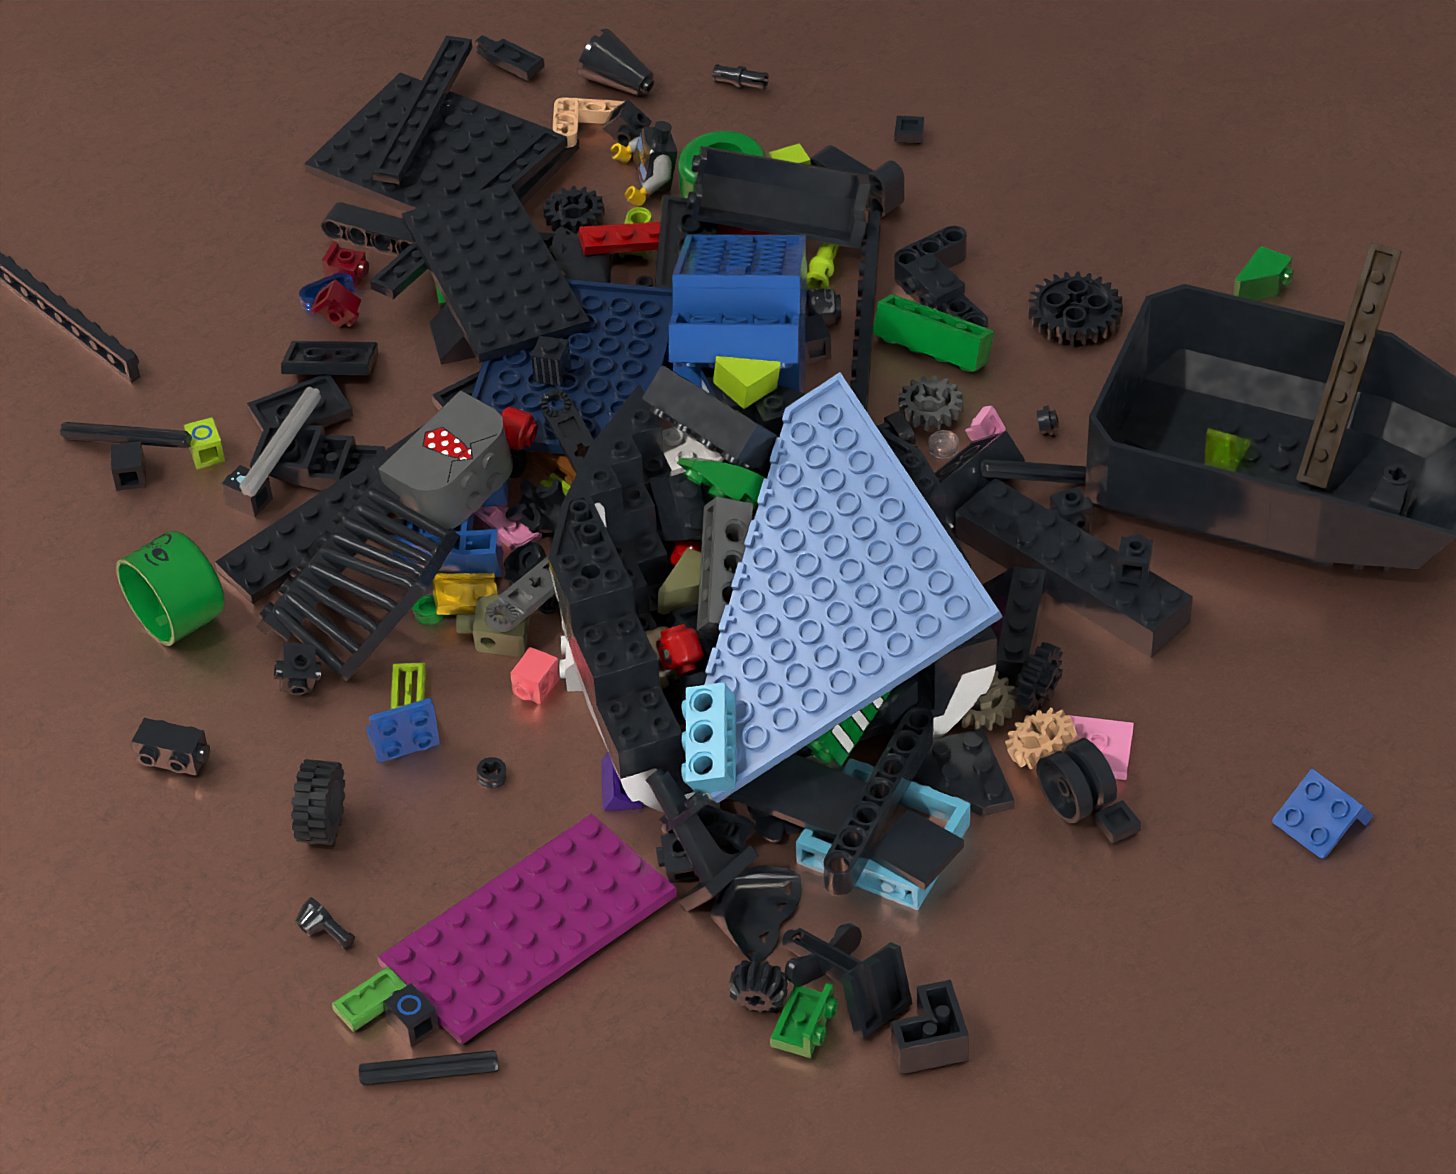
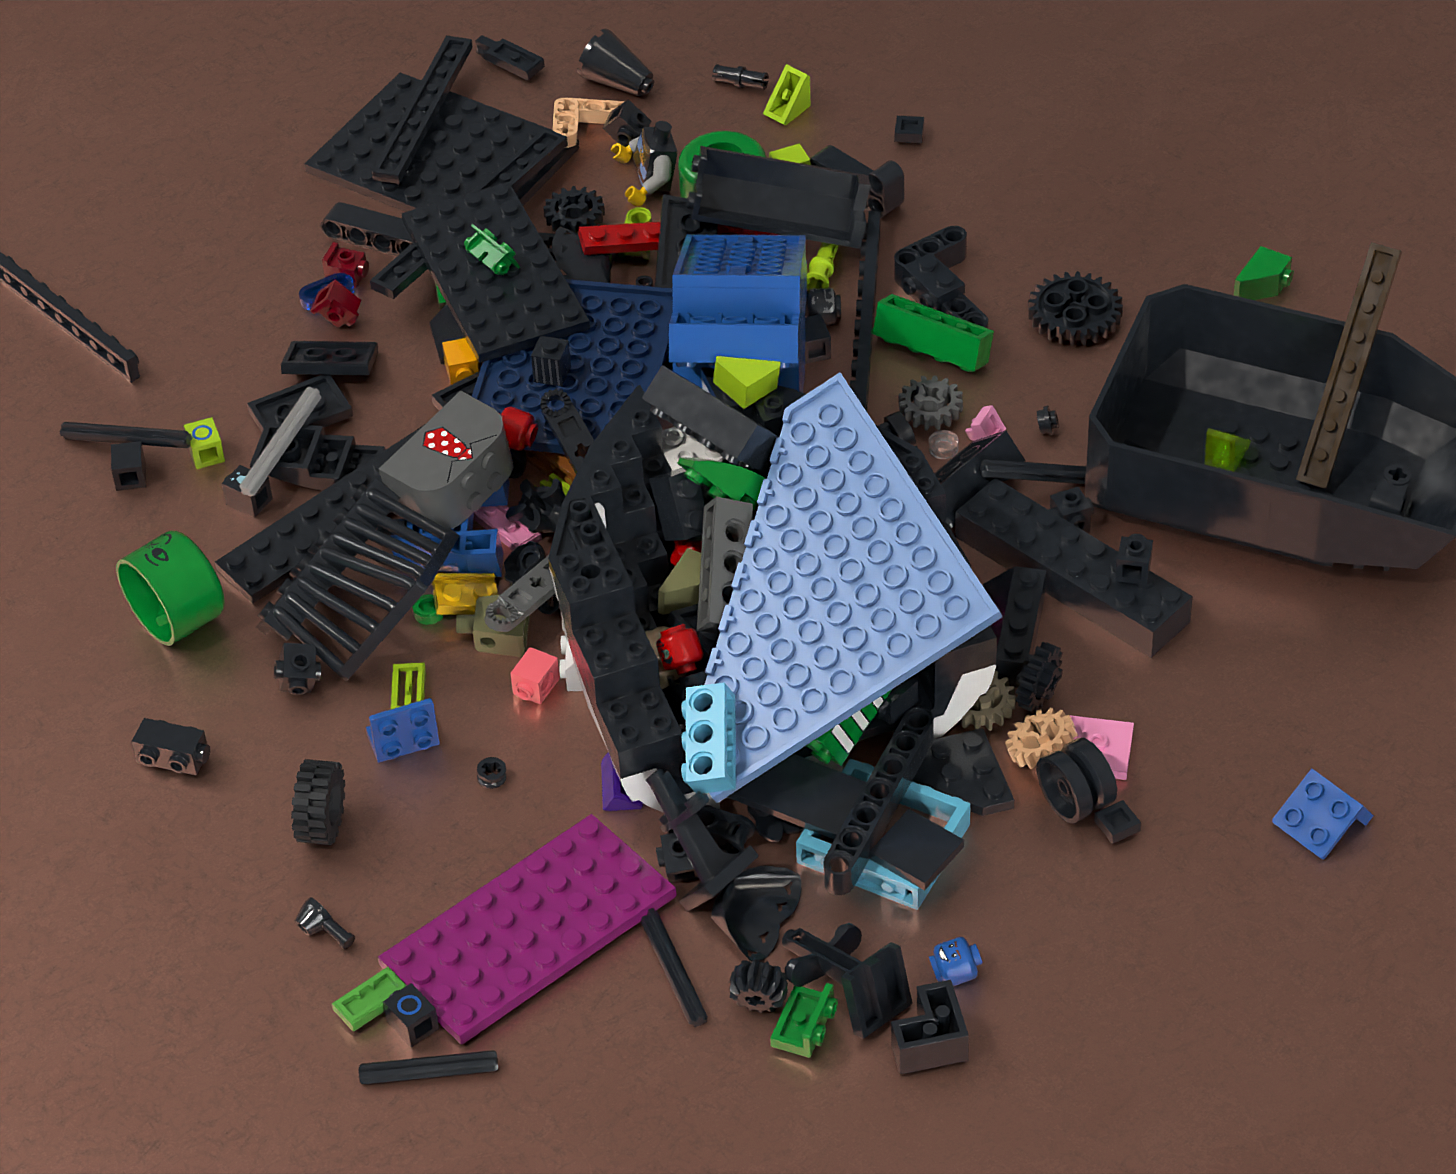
none -> light orange brick [442,338,483,385]
none -> green hinge [464,224,520,275]
none -> black axle [640,908,708,1027]
none -> lime slope [763,64,811,125]
none -> blue head [929,937,983,986]

